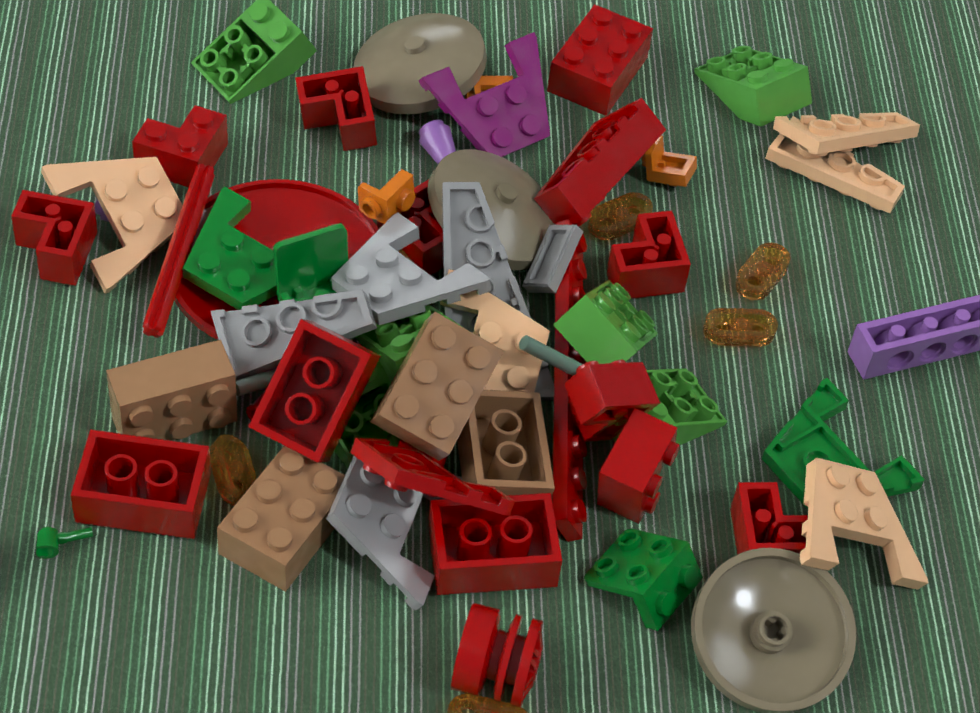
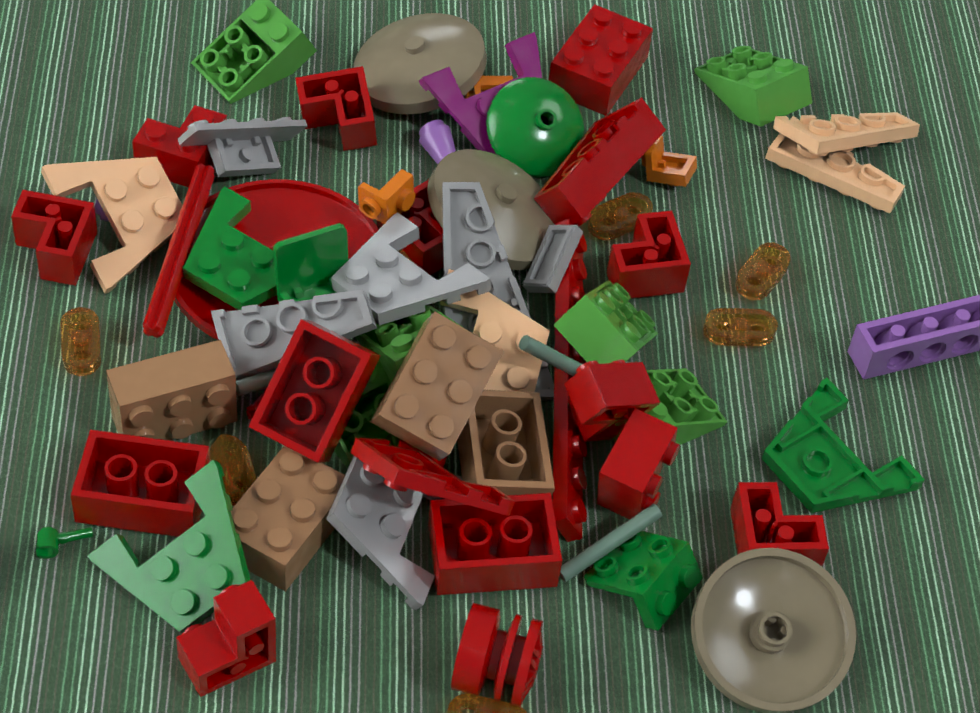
light nougat wing [800,458,929,590] -> none
none -> clear orange plate [61,307,101,376]
none -> wing [87,460,250,633]
none -> red brick [176,580,276,697]
none -> light grey bracket [178,117,307,177]
none -> green dish [486,77,585,178]
none -> sand green bar [559,503,663,582]

